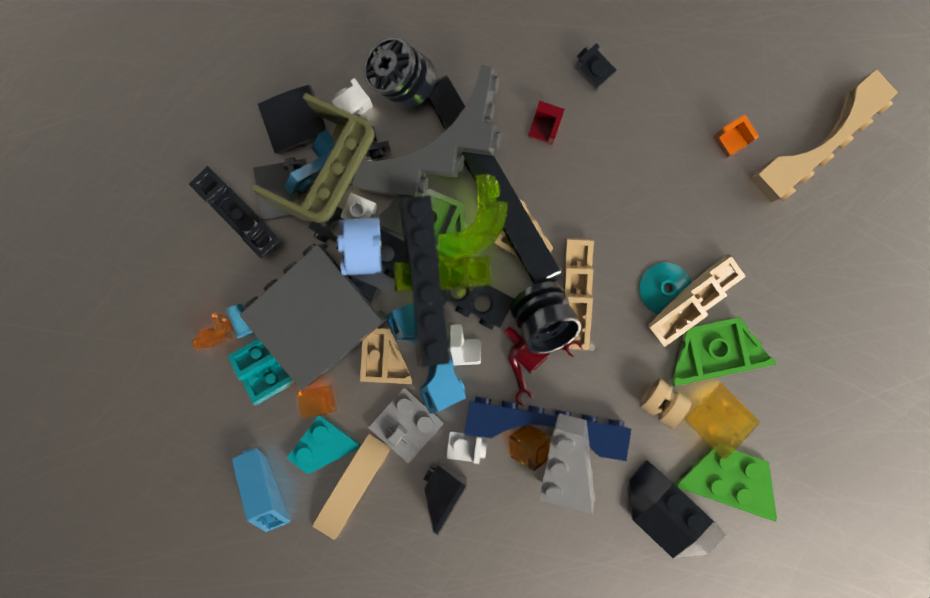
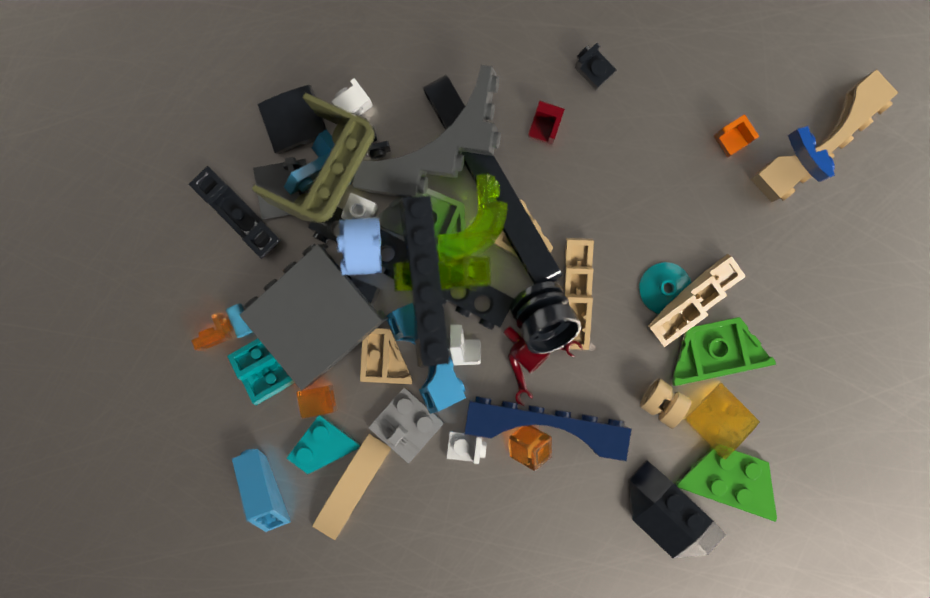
black wheel [364,37,436,108] -> none
black slope [423,462,467,535] -> none
light grey wedge [539,413,596,515] -> none
none -> blue slope [788,126,835,182]

